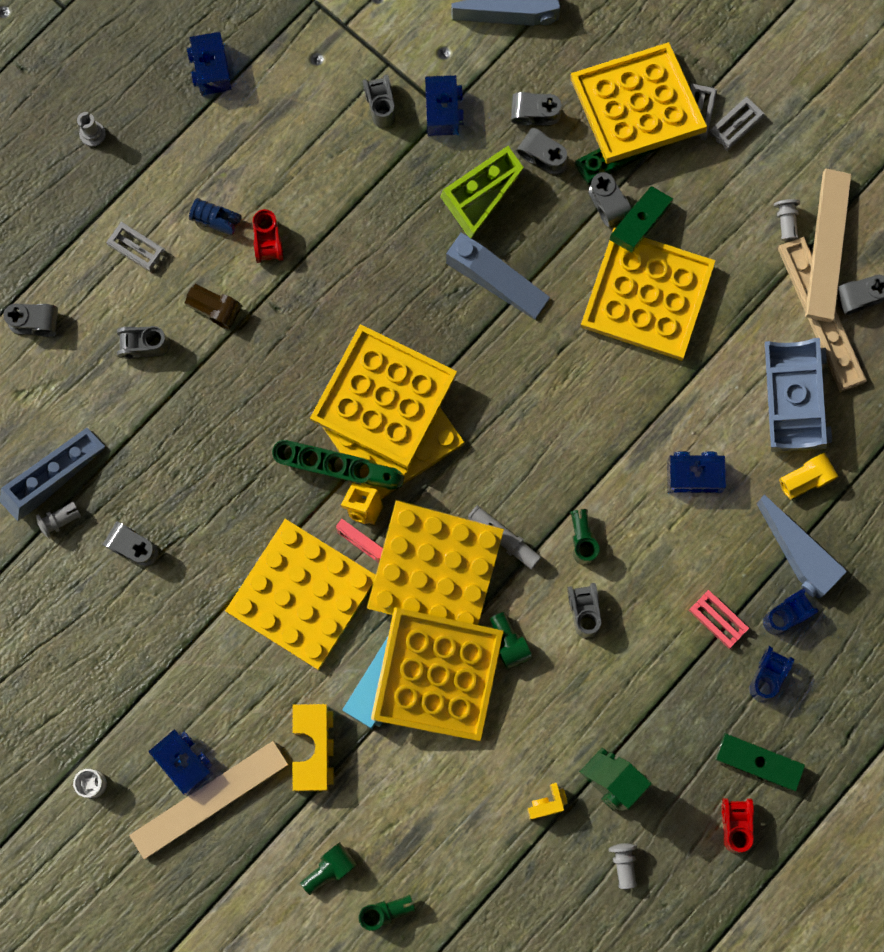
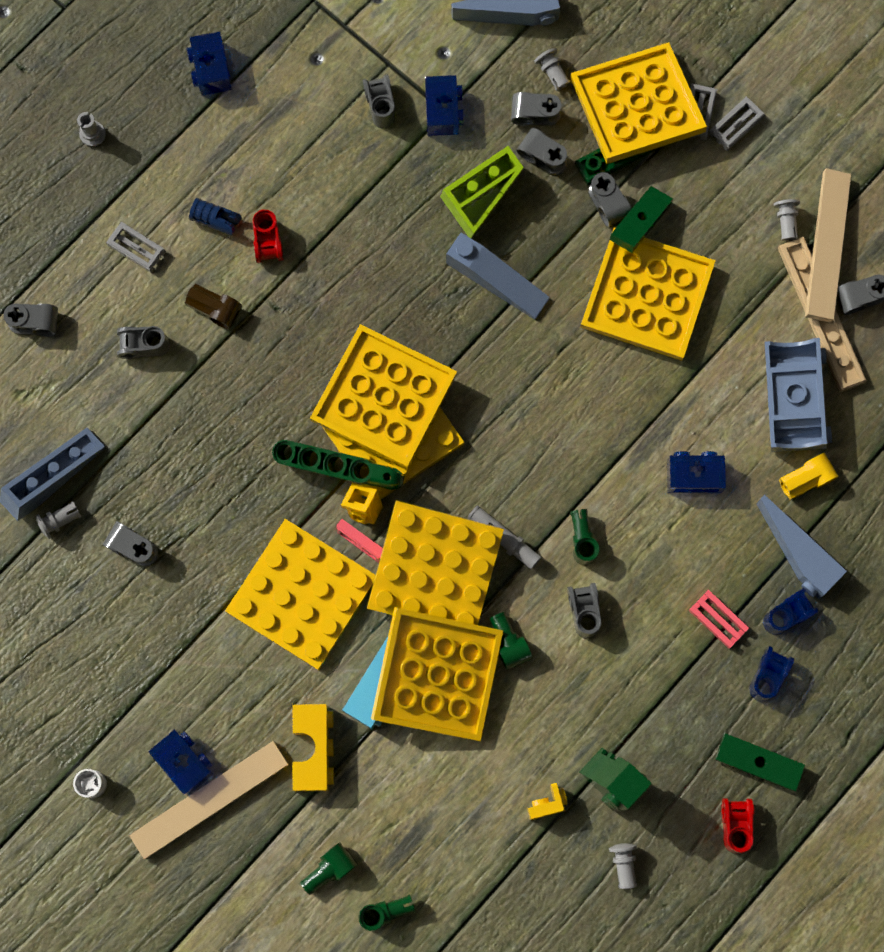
none -> light grey pin [534,48,570,91]

